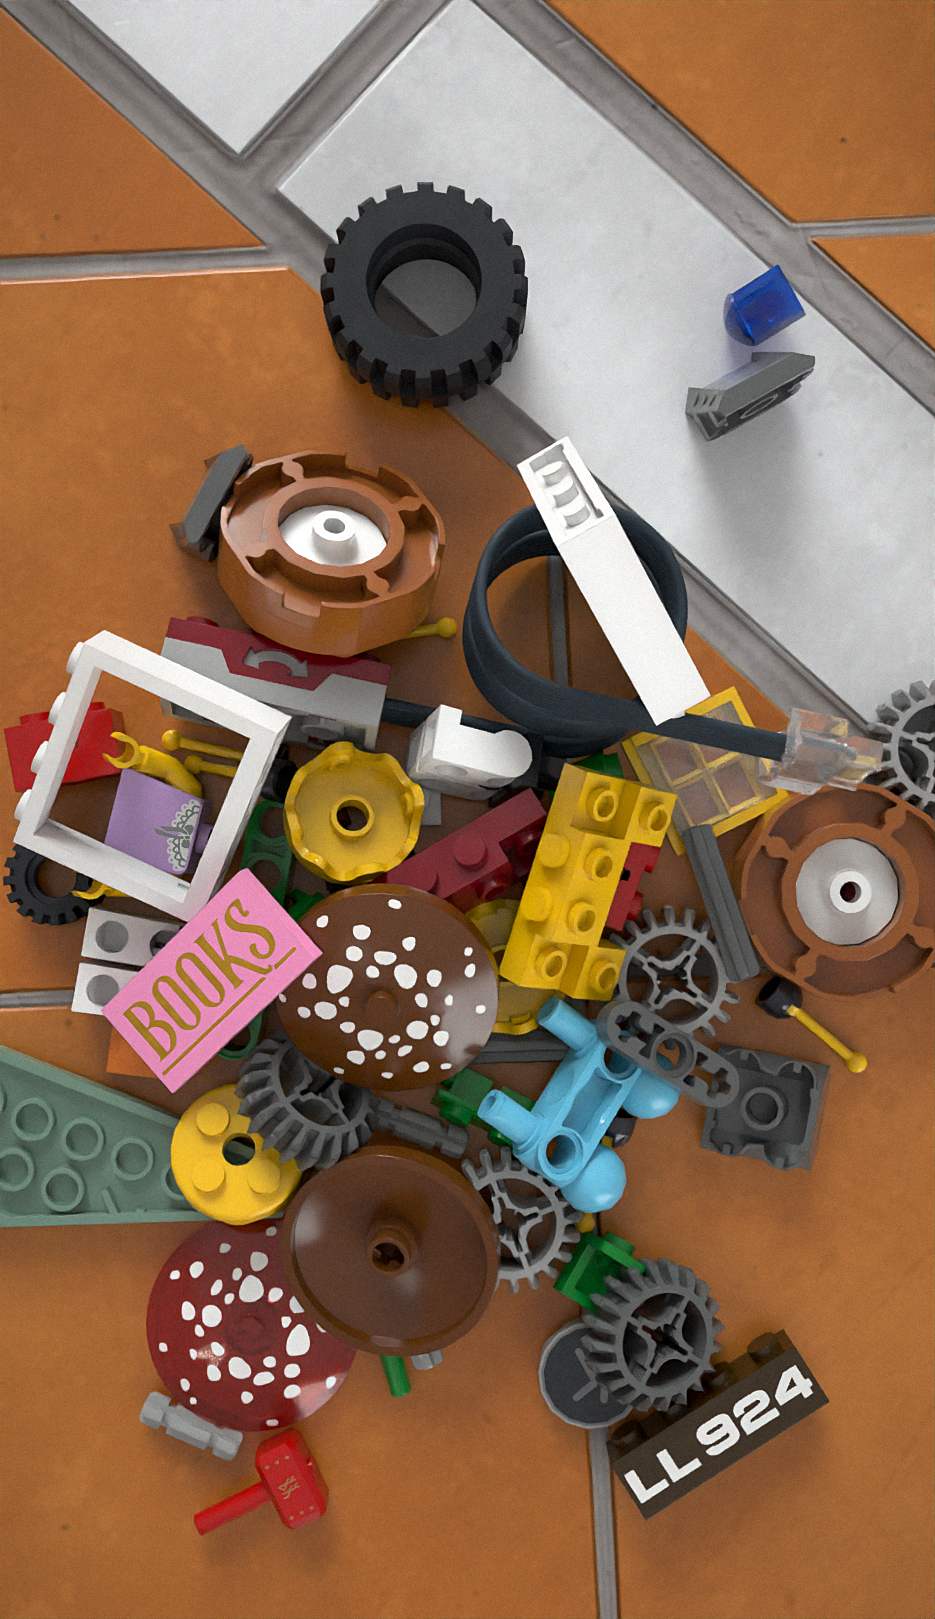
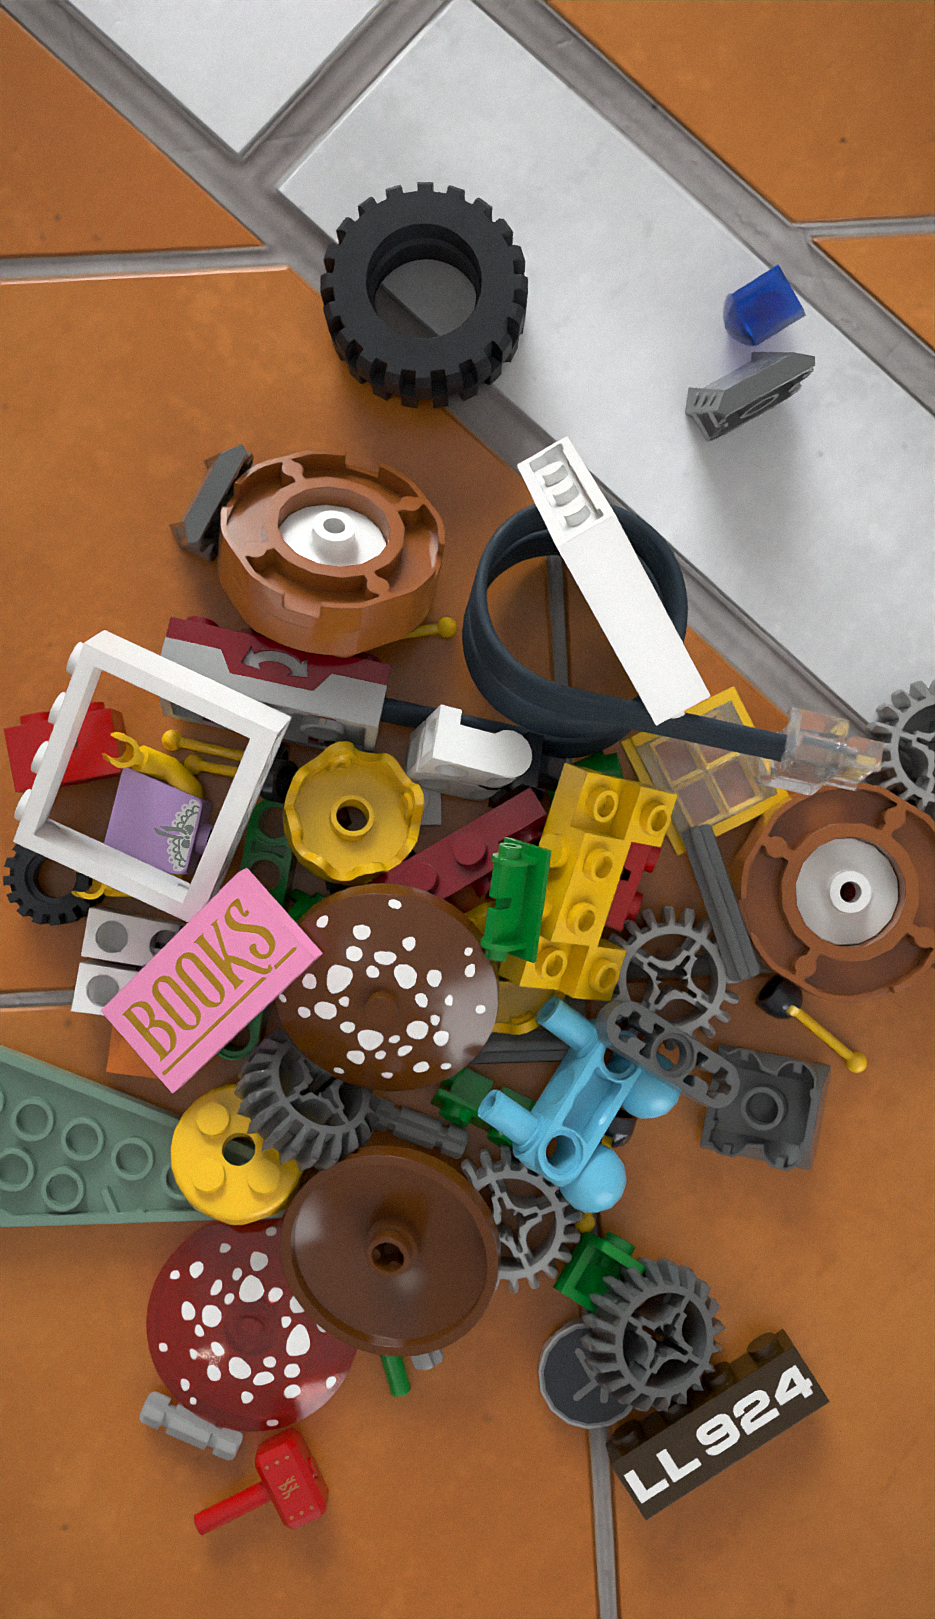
none -> green hinge [480,837,552,963]

